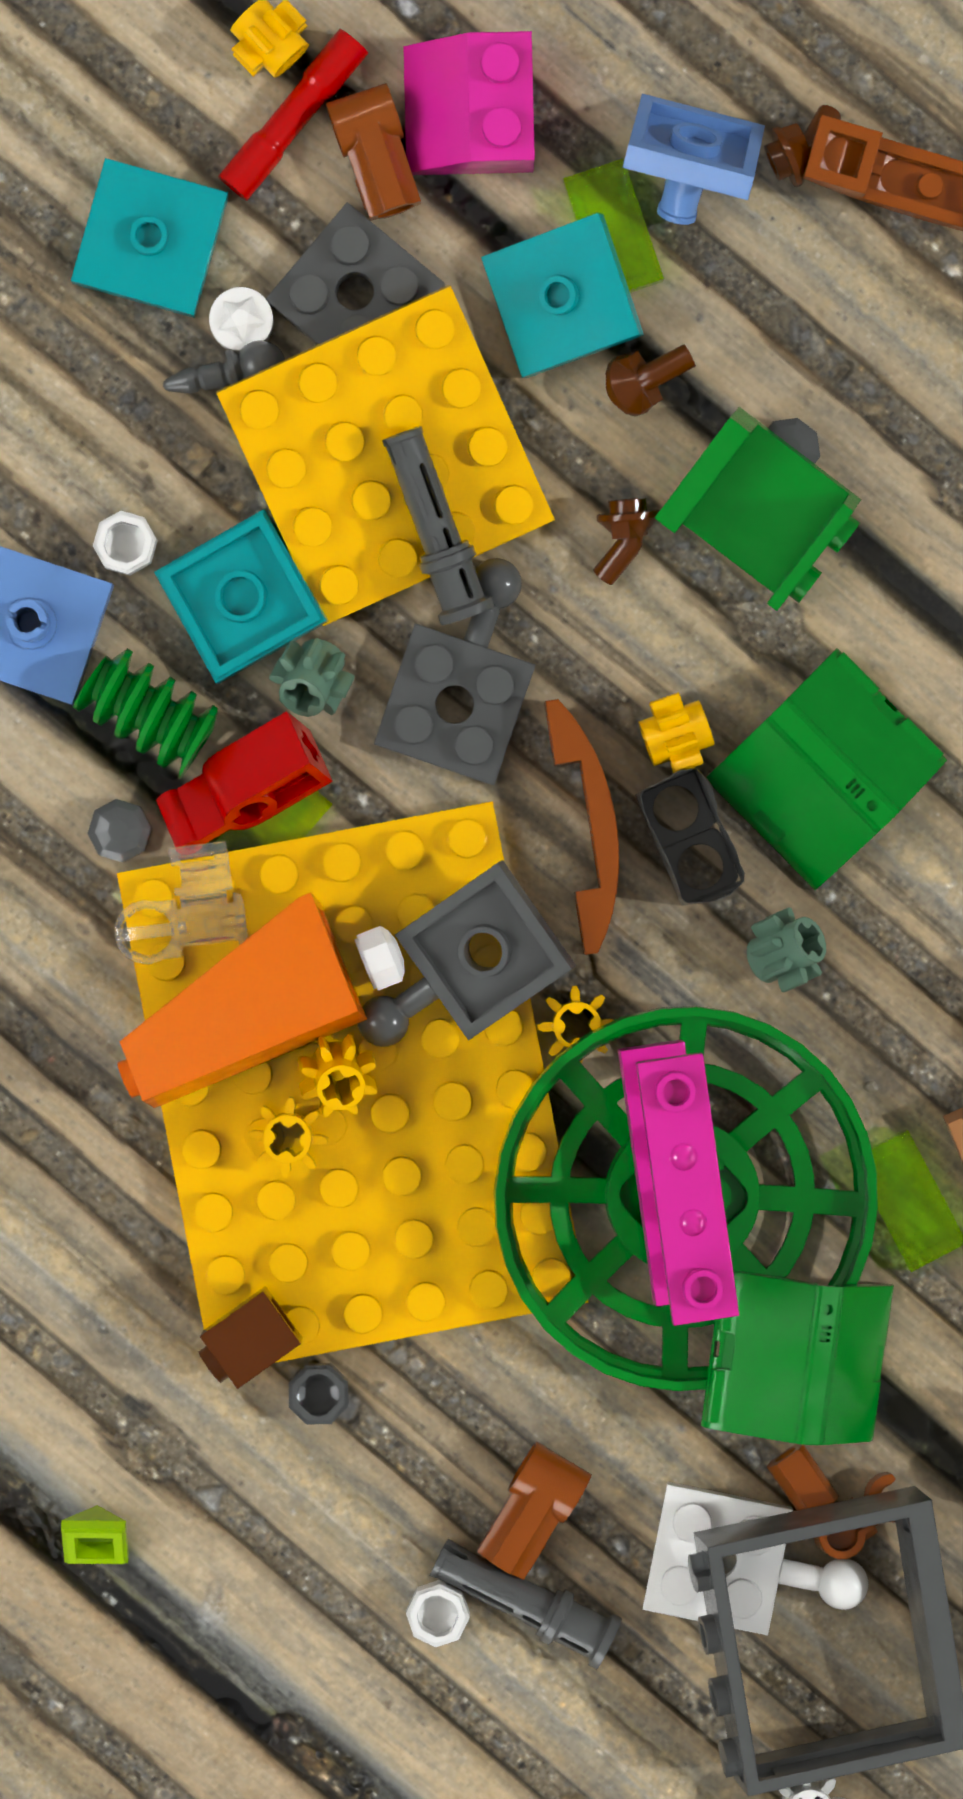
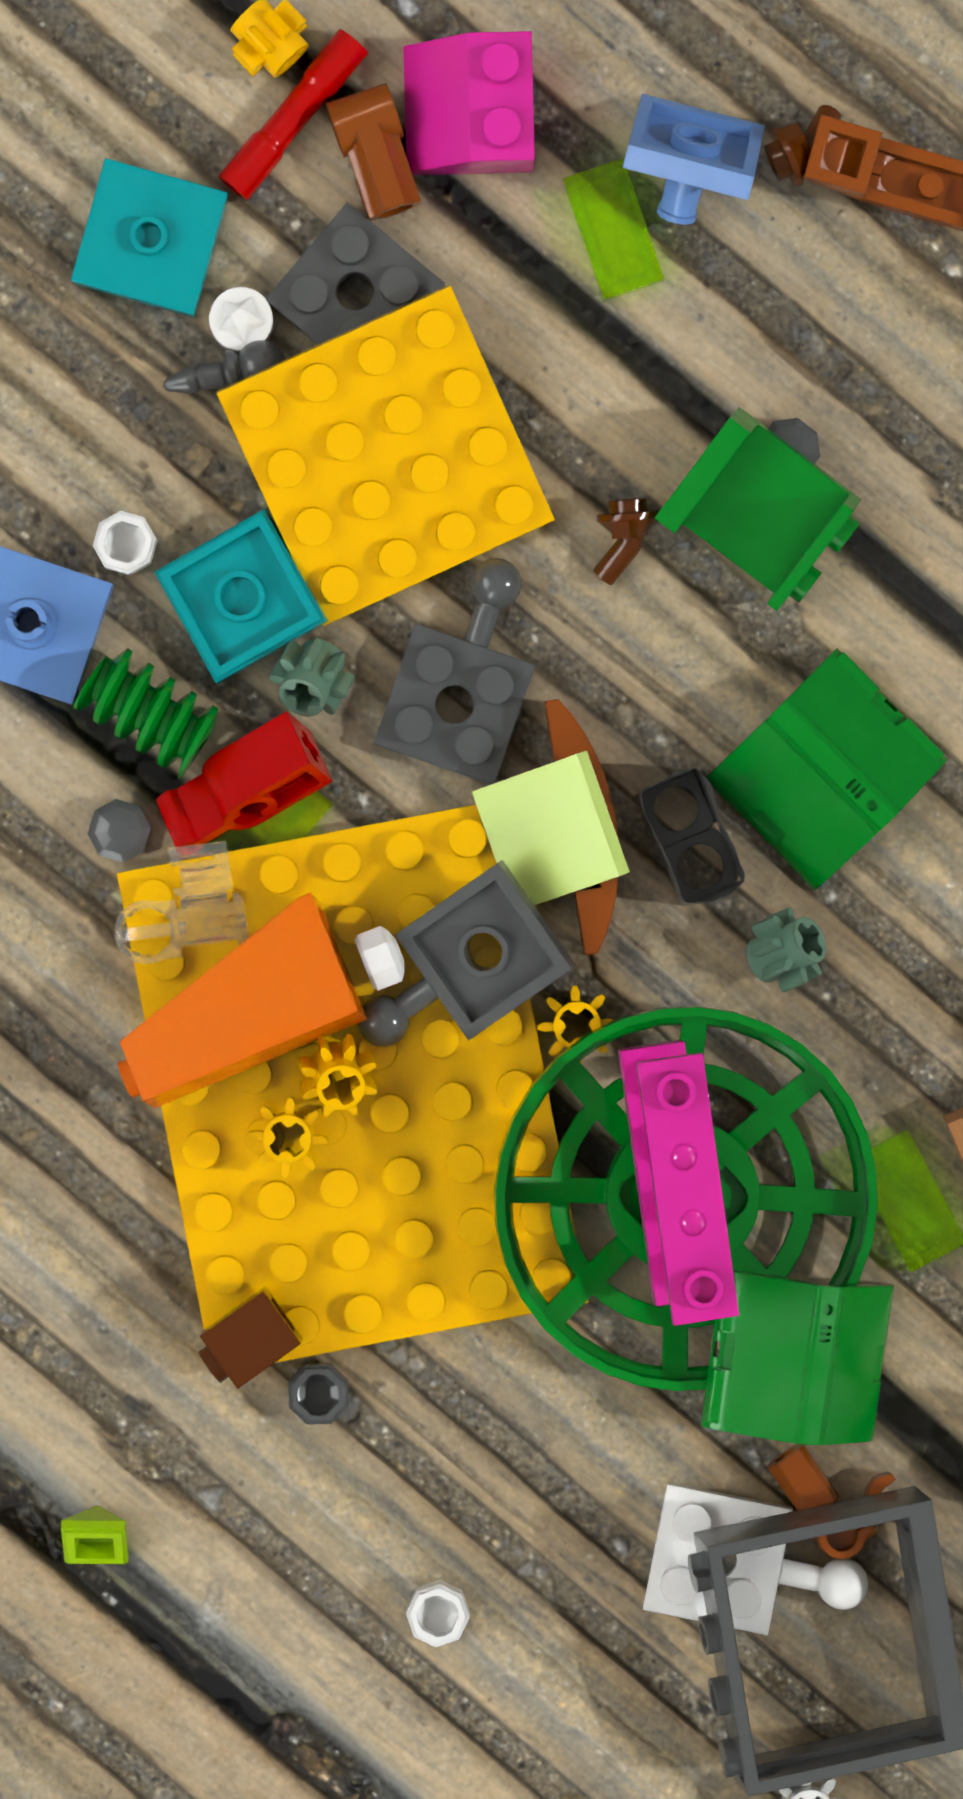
dark grey pin [382,426,495,625] -> none
dark grey pin [430,1539,622,1670] -> none
dark orange piece [477,1442,592,1580] -> none
teal plate [481,213,644,378] -> none
reddish brown plate [605,344,696,417] -> none
yellow gear [638,692,715,773] -> none
none -> yellowish green tile [472,751,630,905]

